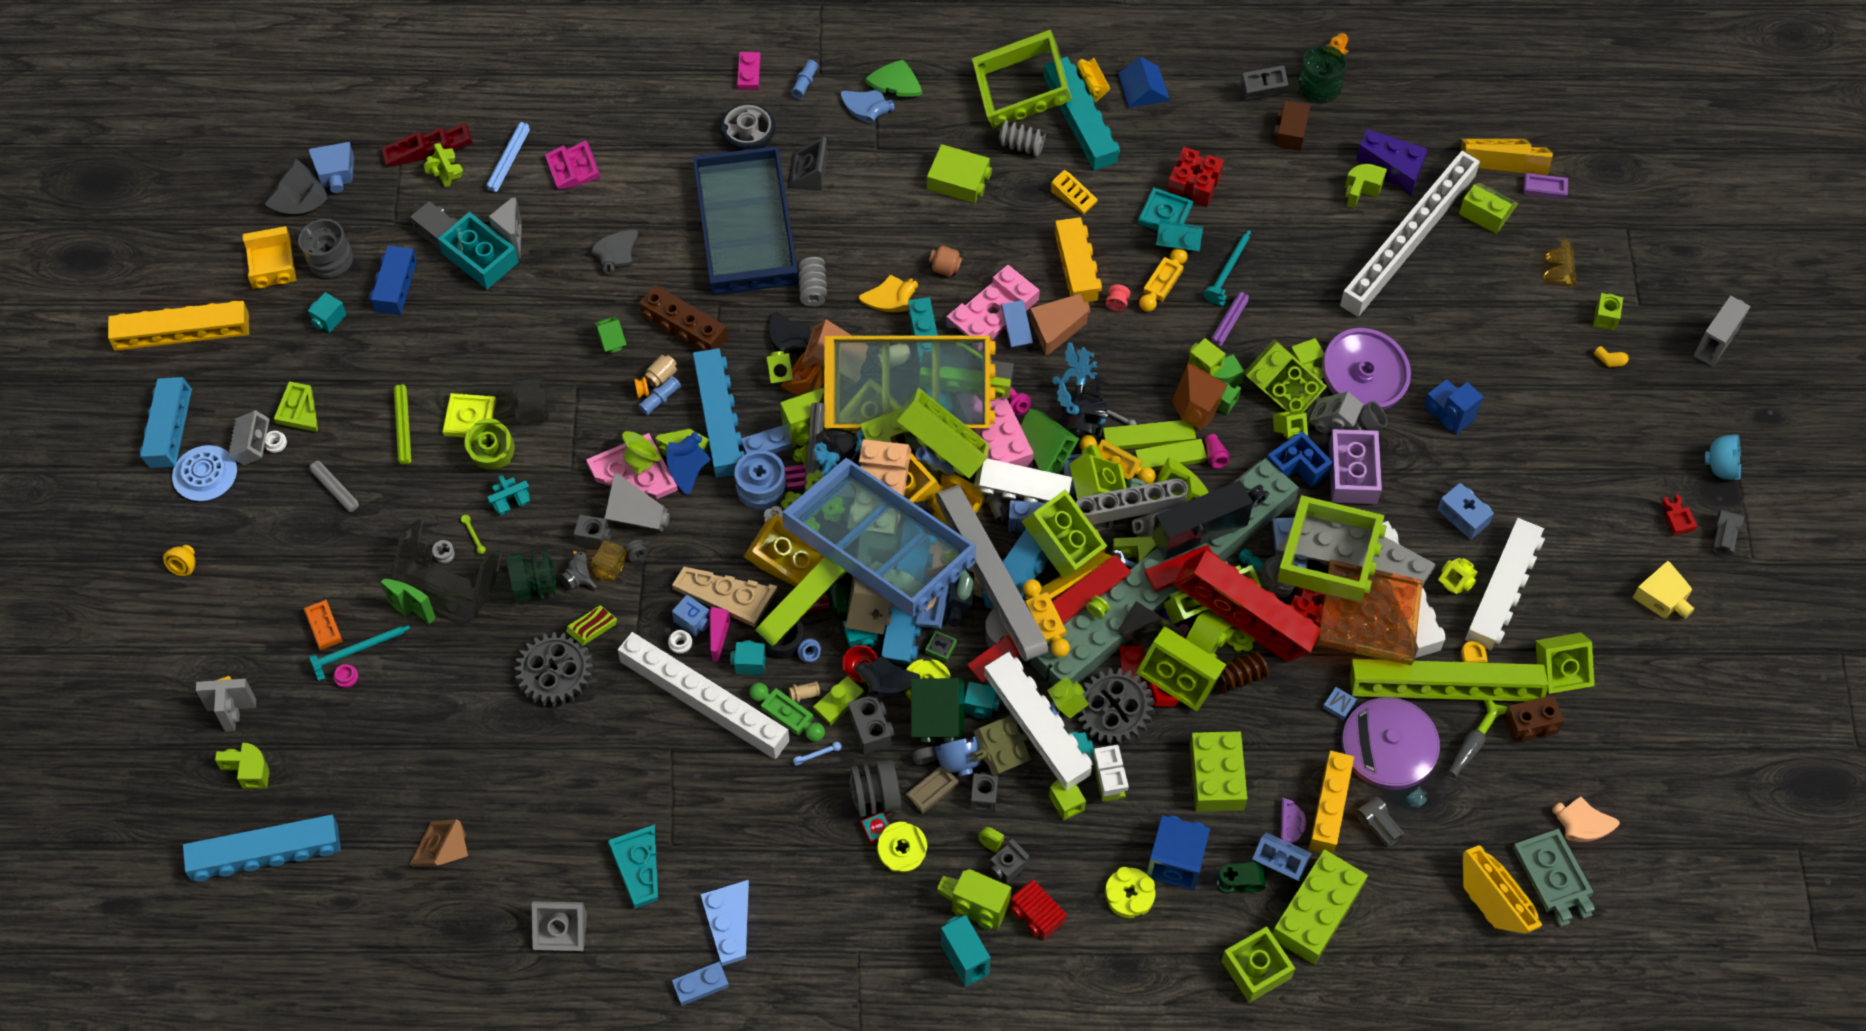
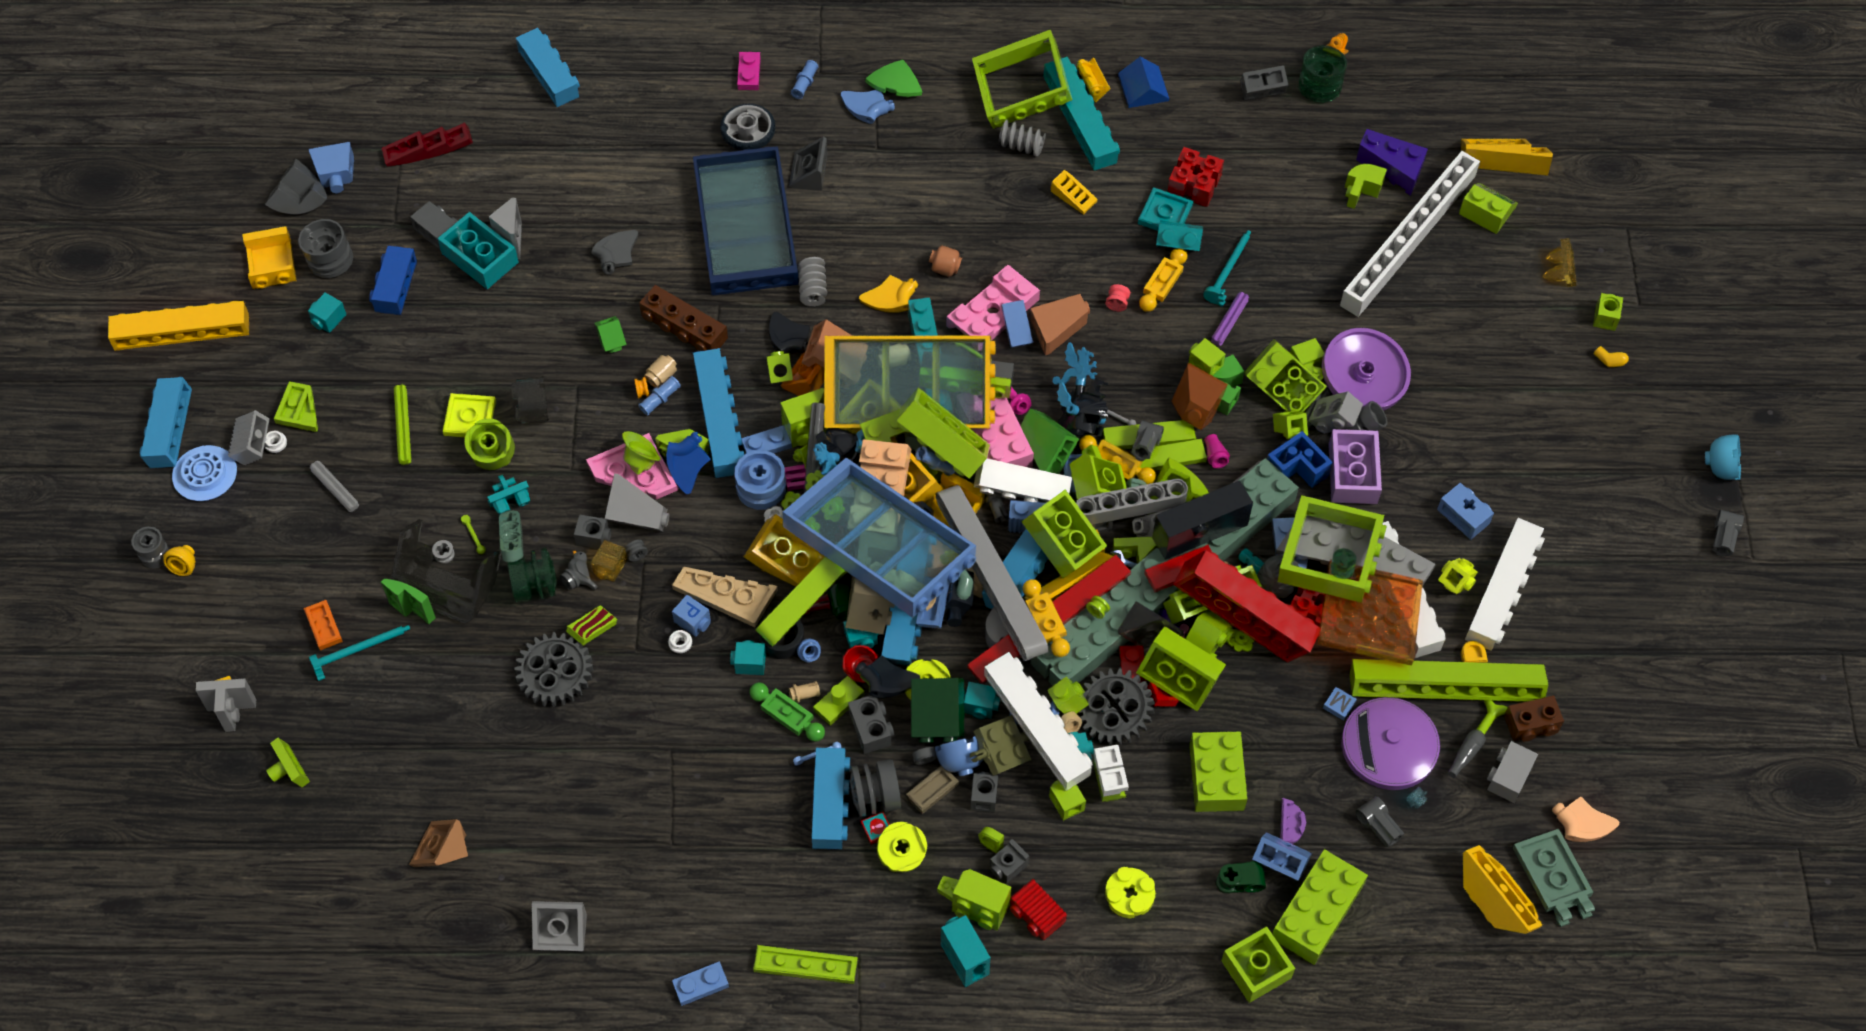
dark azure brick [183,815,341,882] -> none
lime brick [215,743,269,789] -> none
dark pink plate [334,664,358,688] -> none
lime hips [424,143,463,187] -> none
light blue axle [486,122,530,192] -> none
dark pink slope [545,140,601,189] -> none
teal wing [608,824,658,909] -> none
white brick [618,632,789,760] -> none
light blue wing [700,880,749,966] -> none
dark pink slope [710,607,730,662] -> none
tile [925,631,957,662] -> none
lime brick [927,144,992,204] -> none
yellow brick [1054,217,1102,302] -> none
blue slope [1147,815,1210,891] -> none
reddish brown piece [1216,651,1269,694] -> none
black bush [1248,484,1269,507] -> none
reddish brown brick [1273,100,1310,151] -> none
yellow brick [1308,751,1354,854] -> none
blue brick [1424,379,1483,435] -> none
medium lavender tile [1523,173,1568,200] -> none
lime slope [1535,633,1595,694] -> none
light yellow torso [1633,561,1695,619] -> none
red plate [1662,494,1697,536] -> none
light grey brick [1694,295,1751,367] -> none
none -> dark grey wheel [131,526,169,569]
none -> lime tile [266,738,310,787]
none -> sand green beam [499,510,524,562]
none -> dark azure brick [516,28,580,107]
none -> lime tile [753,945,858,984]
none -> dark azure brick [812,748,850,849]
none -> tan tile [1061,712,1082,734]
none -> dark grey piece [1131,420,1164,461]
none -> clear green wheel [1330,548,1357,579]
none -> light grey brick [1487,741,1538,803]

